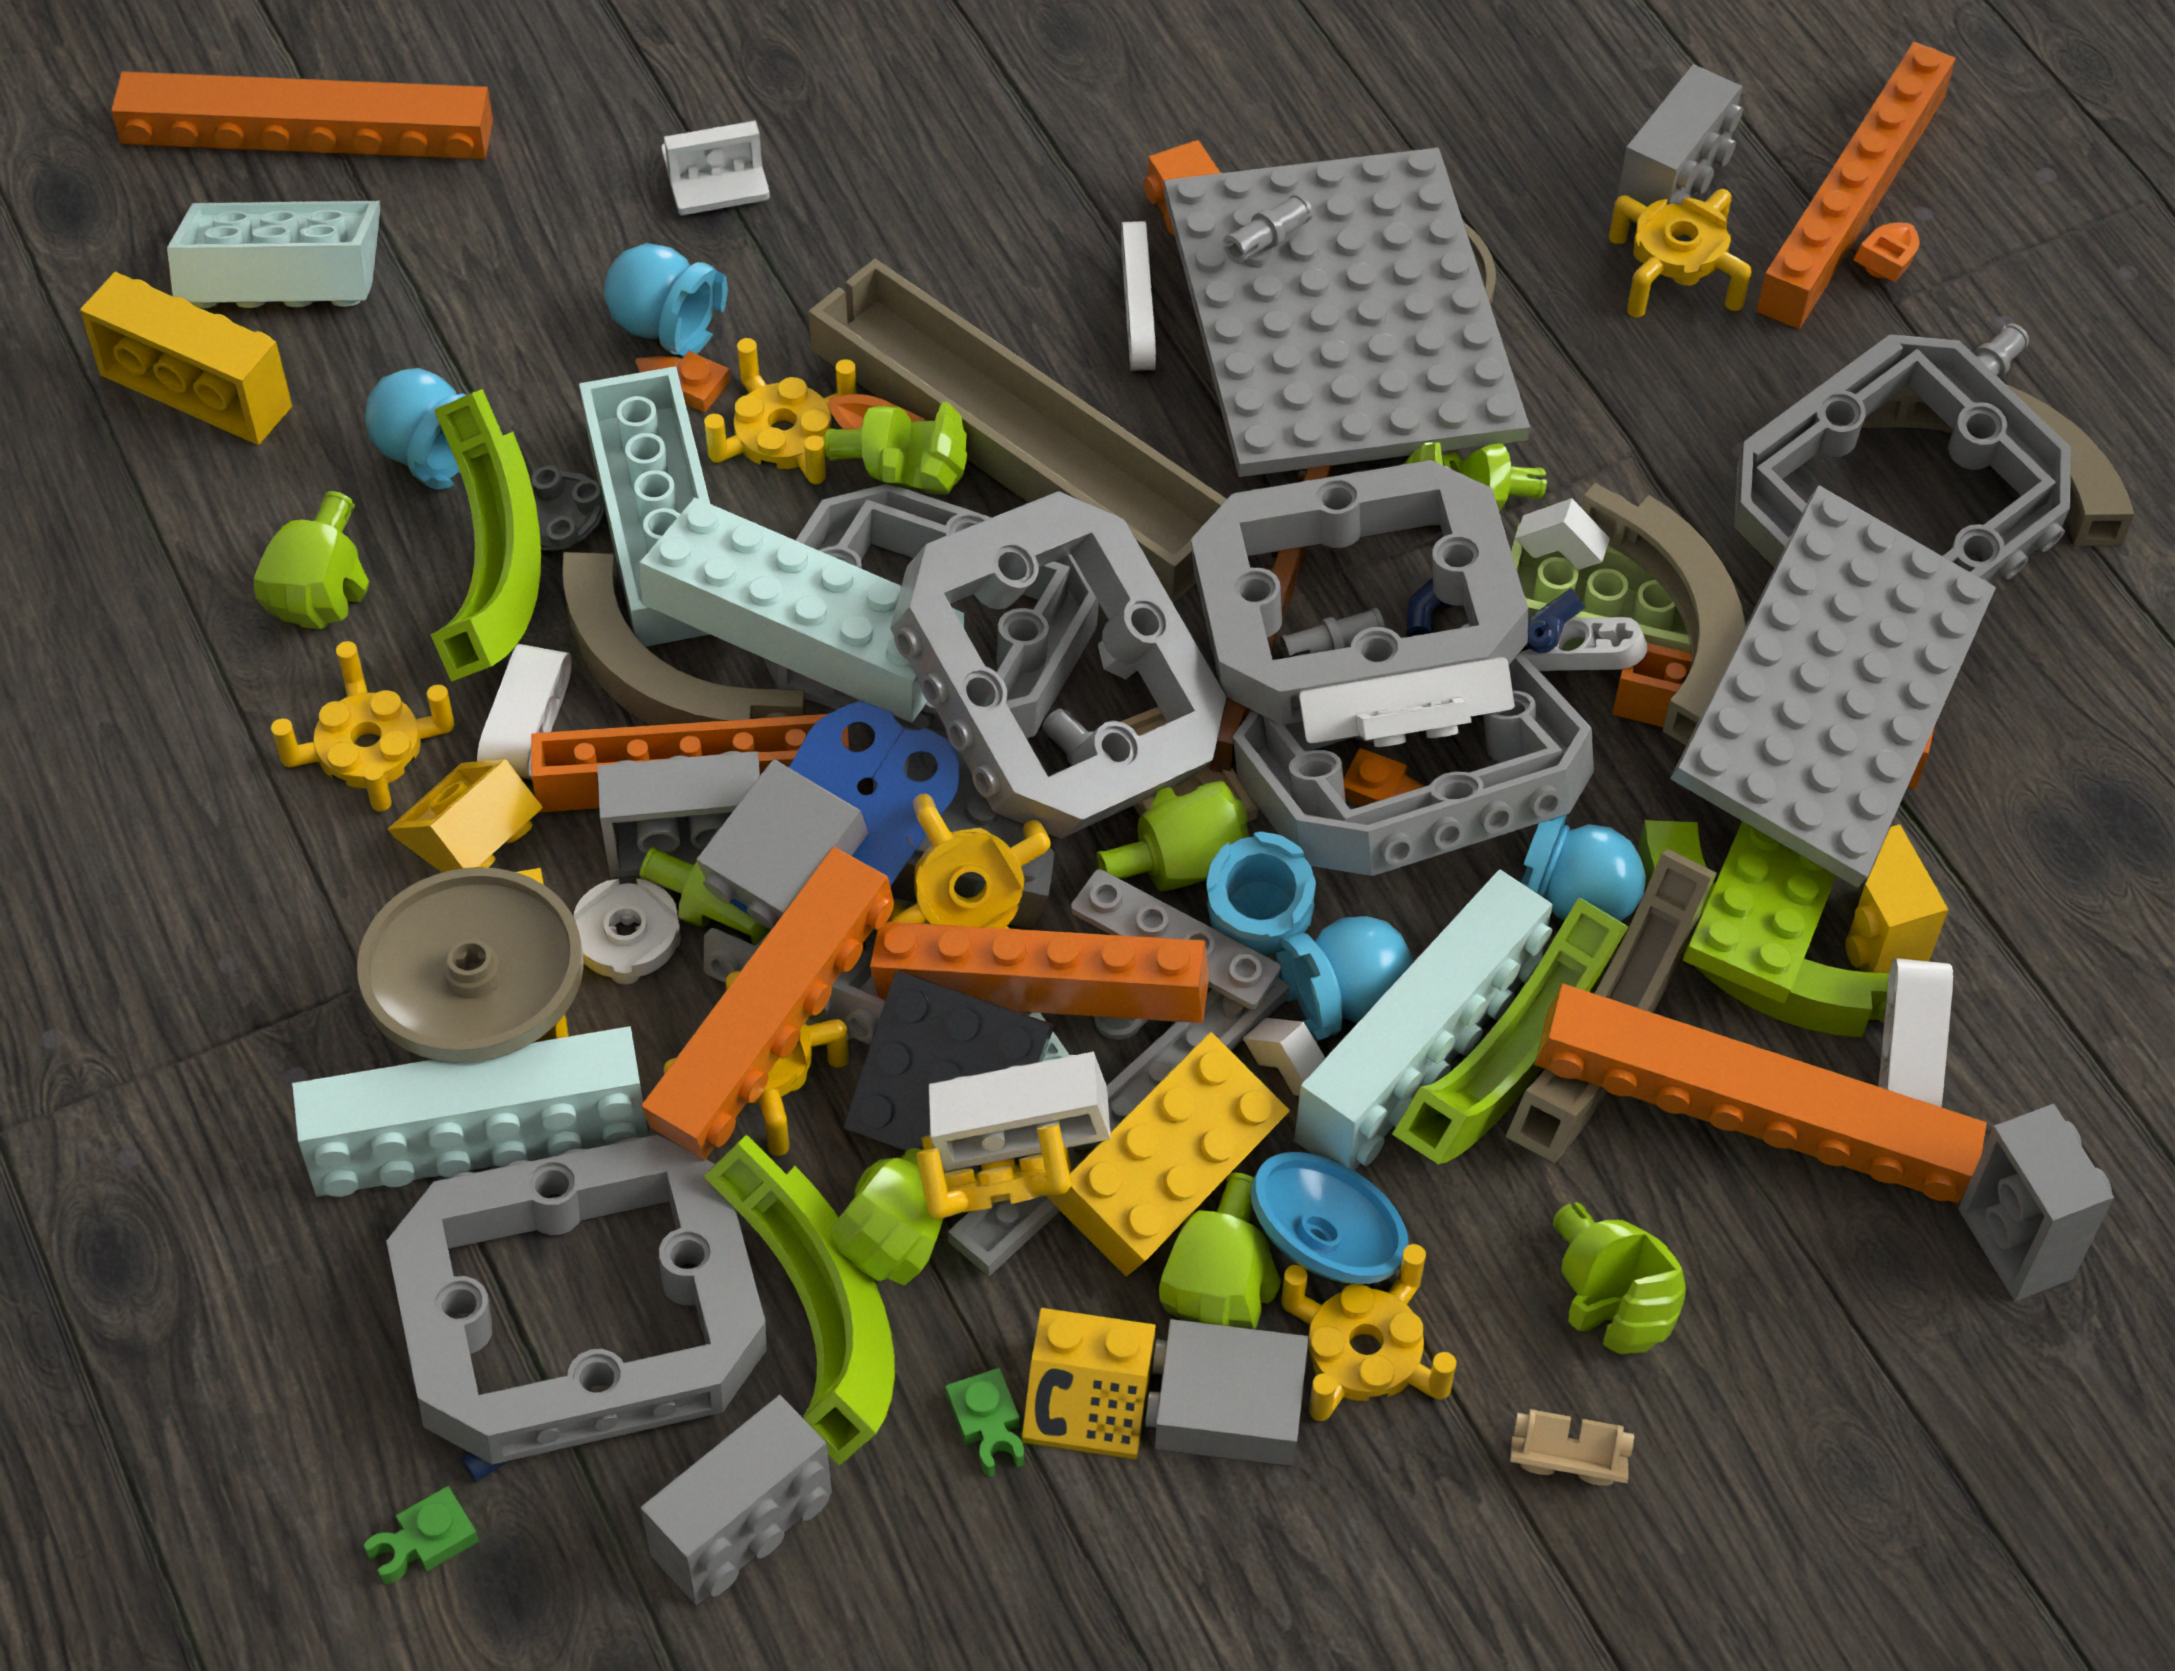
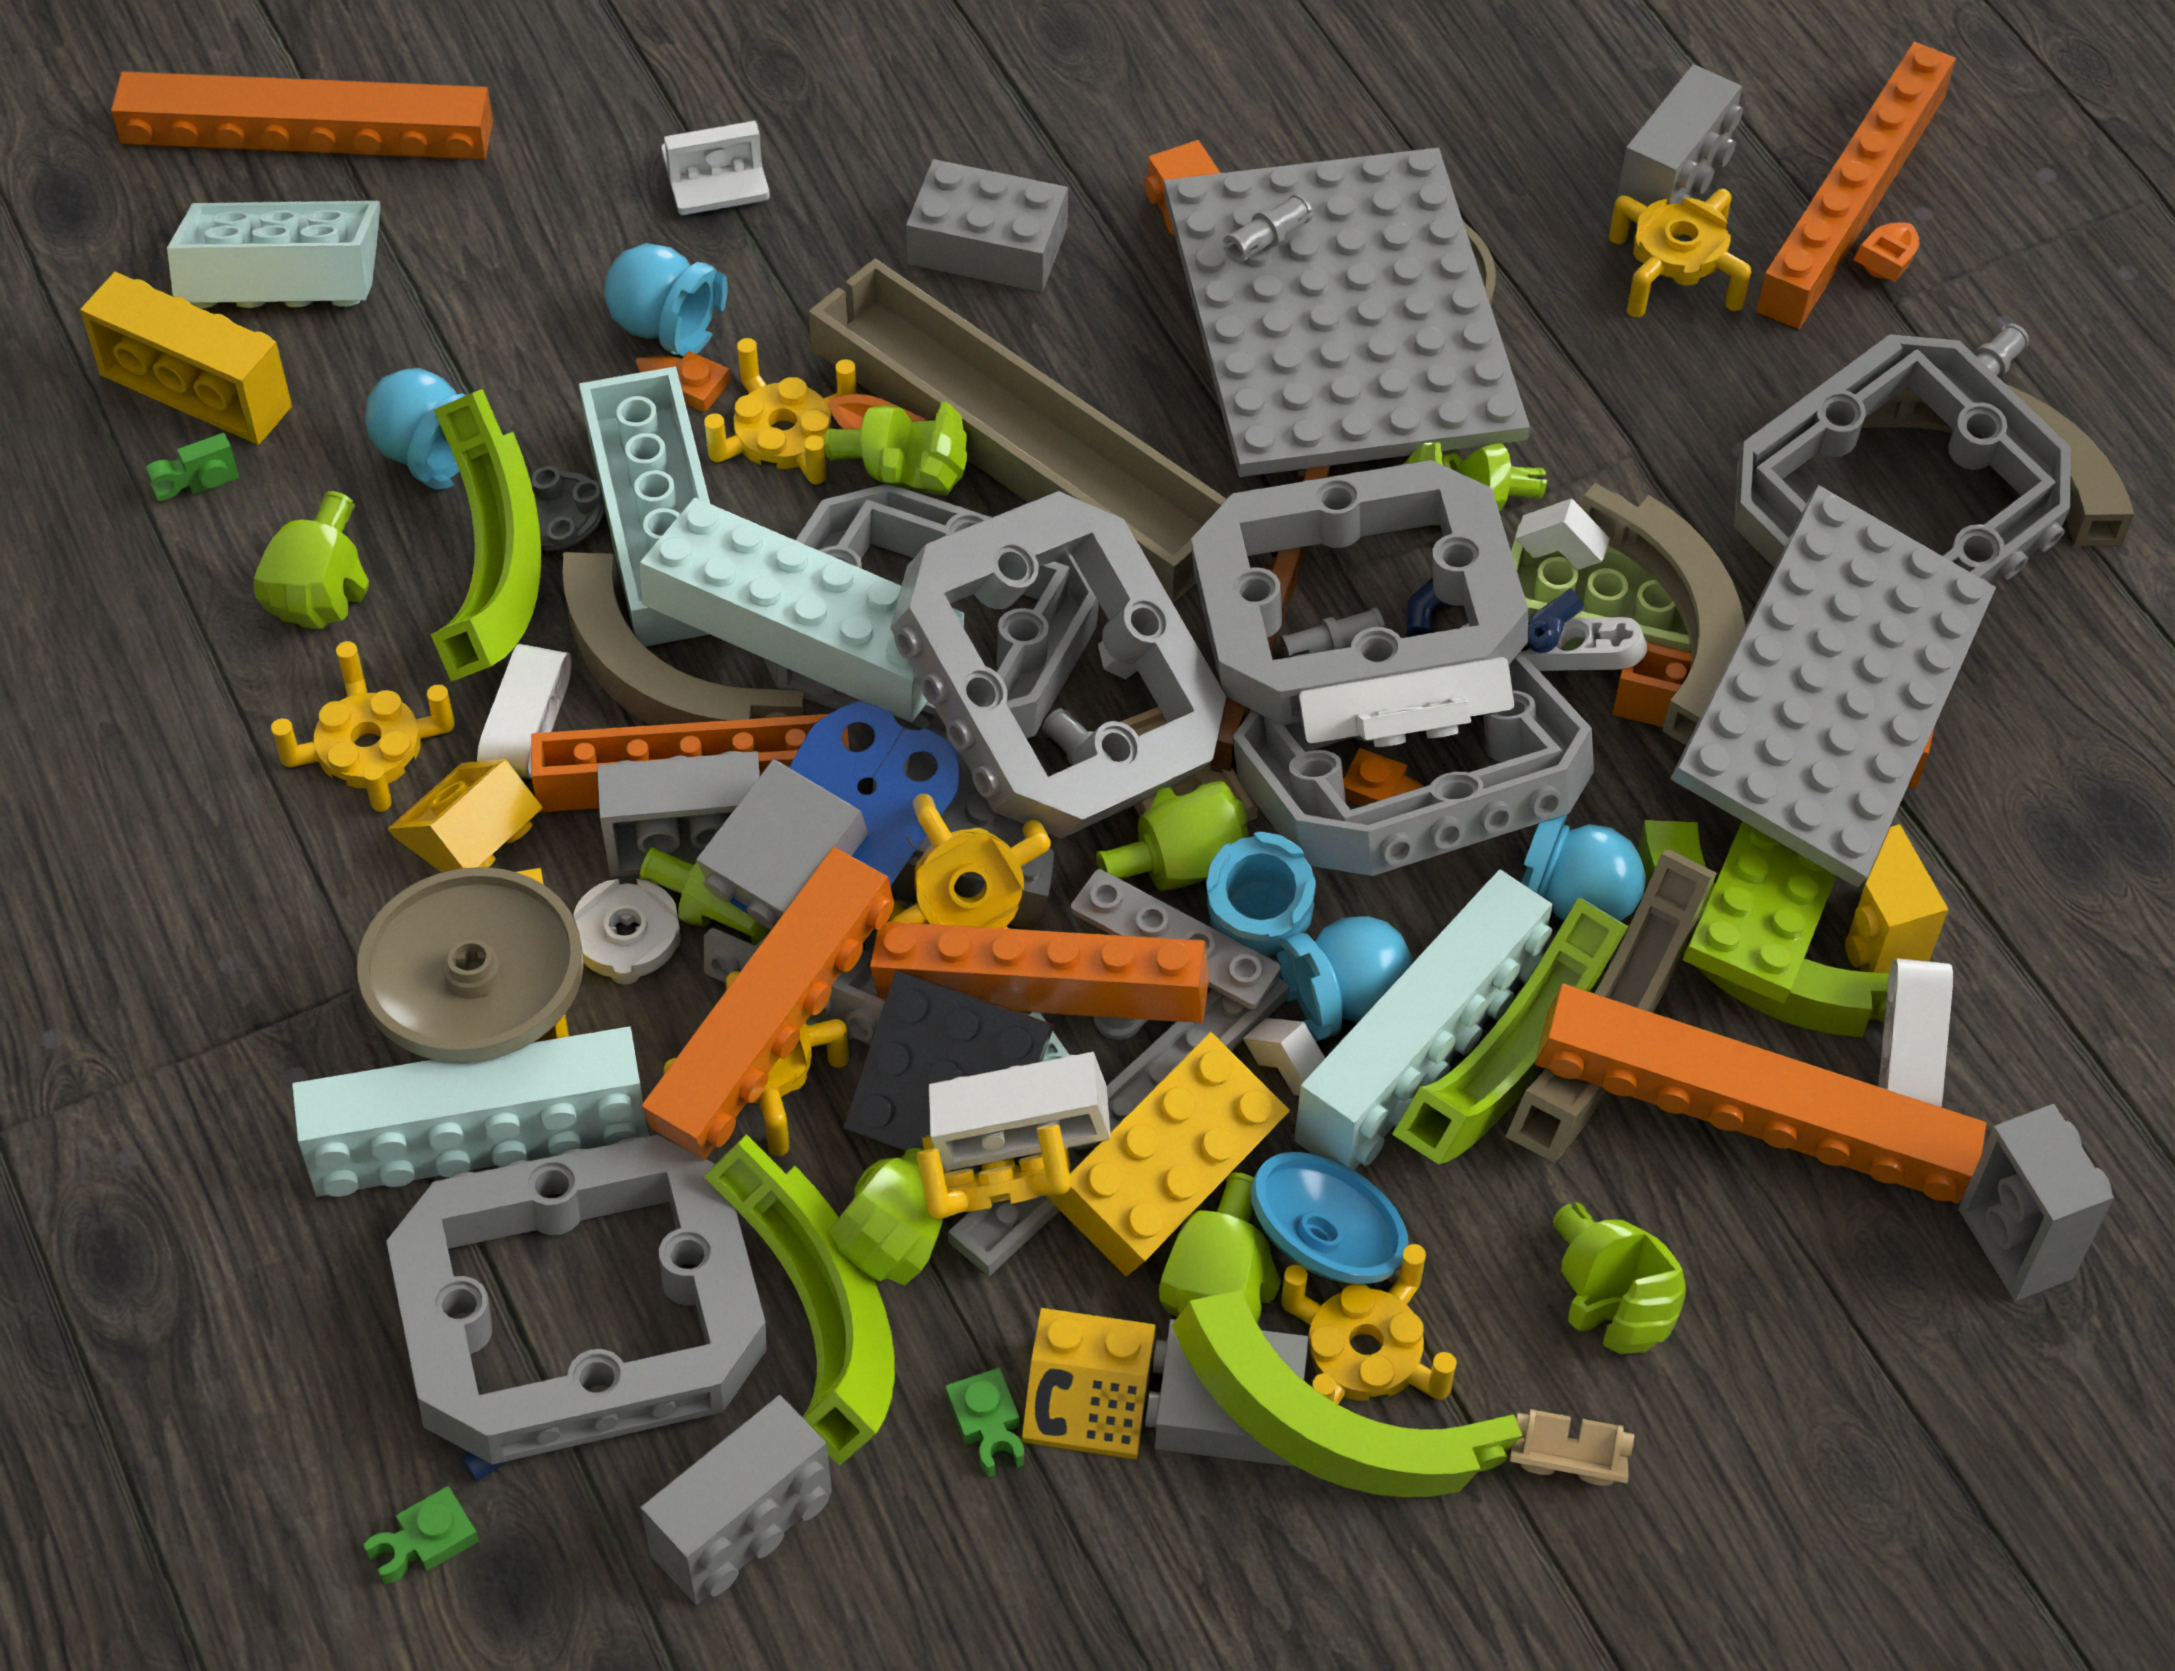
white beam [1121,221,1155,371] -> none
none -> bright green plate [146,433,239,501]
none -> light grey brick [906,159,1068,293]
none -> lime arch [1172,1290,1522,1497]

